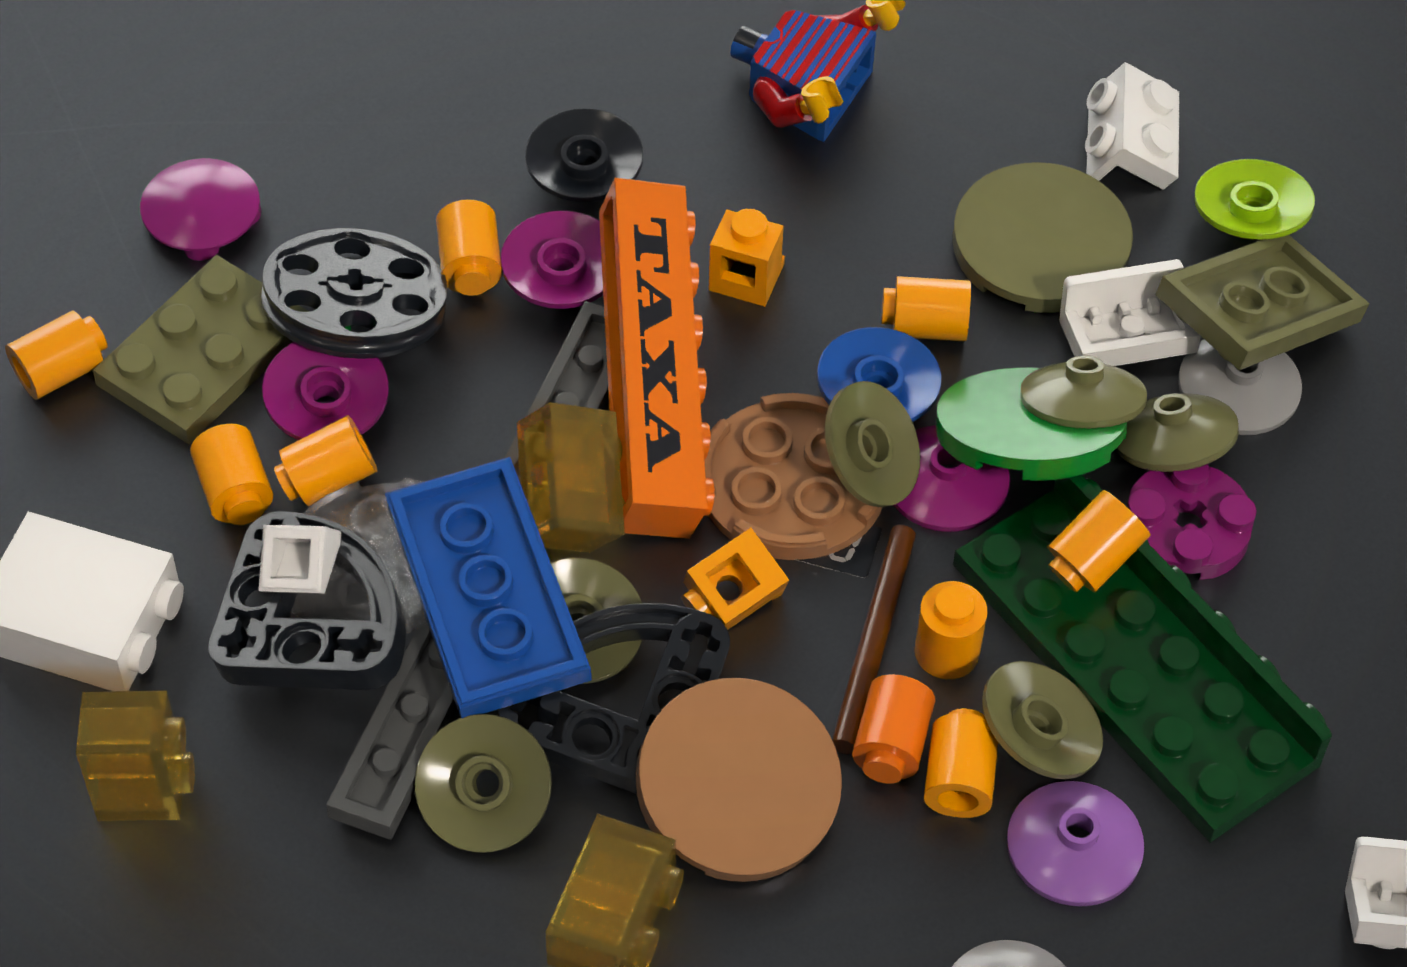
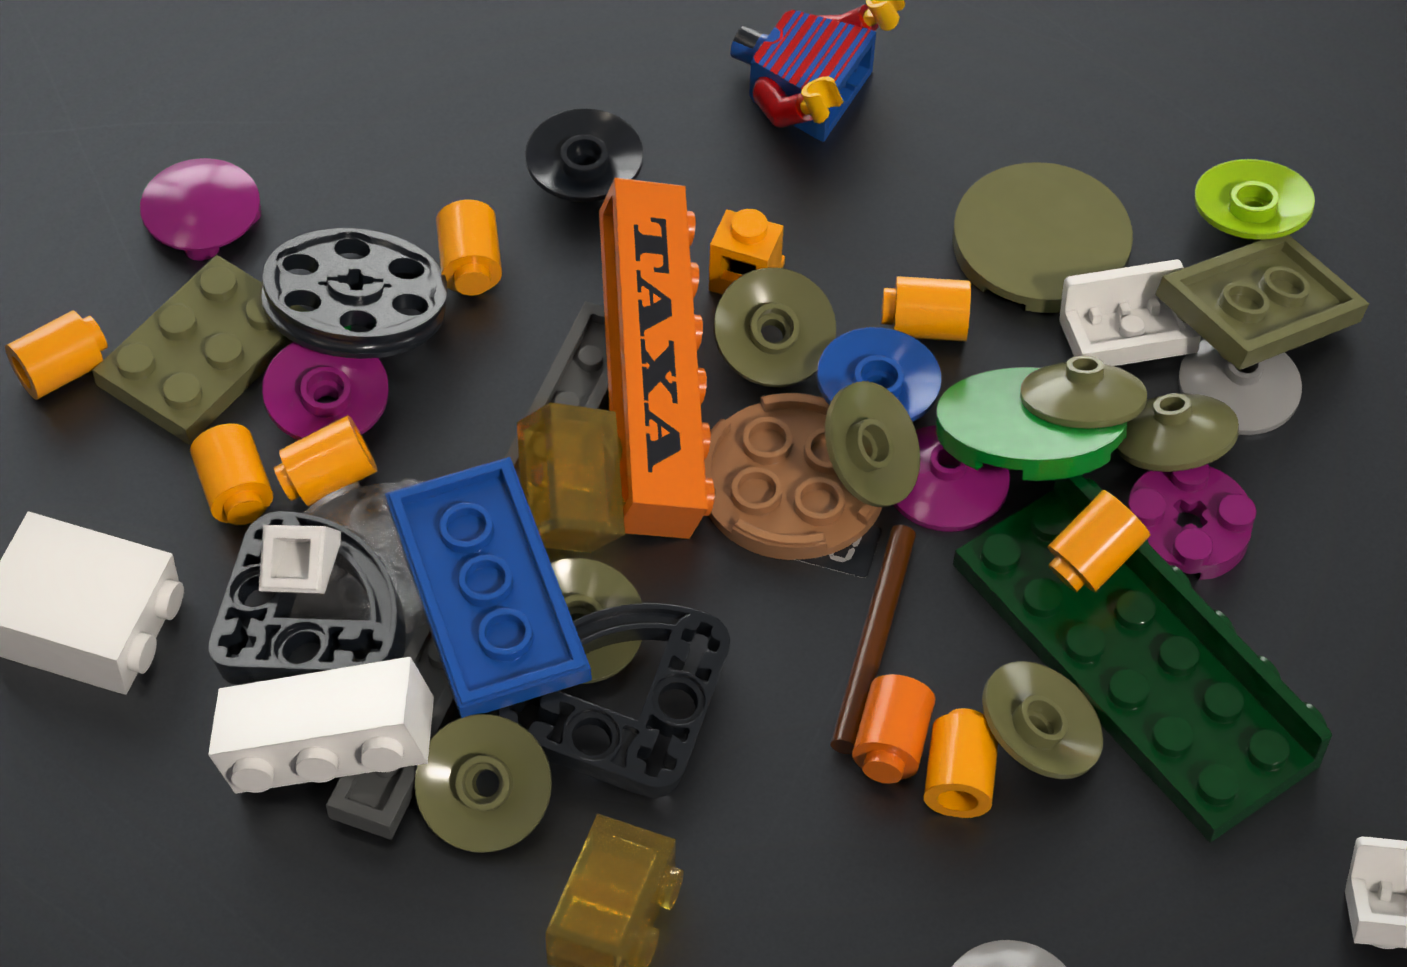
clear yellow brick [76,691,195,821] -> none
magenta dish [501,211,603,309] -> none
medium nougat tile [636,678,842,882] -> none
light orange brick [681,527,789,630] -> none
light orange brick [914,581,987,679] -> none
medium lavender dish [1007,781,1144,907] -> none
white bracket [1085,62,1179,190] -> none
none -> white brick [208,657,434,794]
none -> olive dish [713,268,836,387]

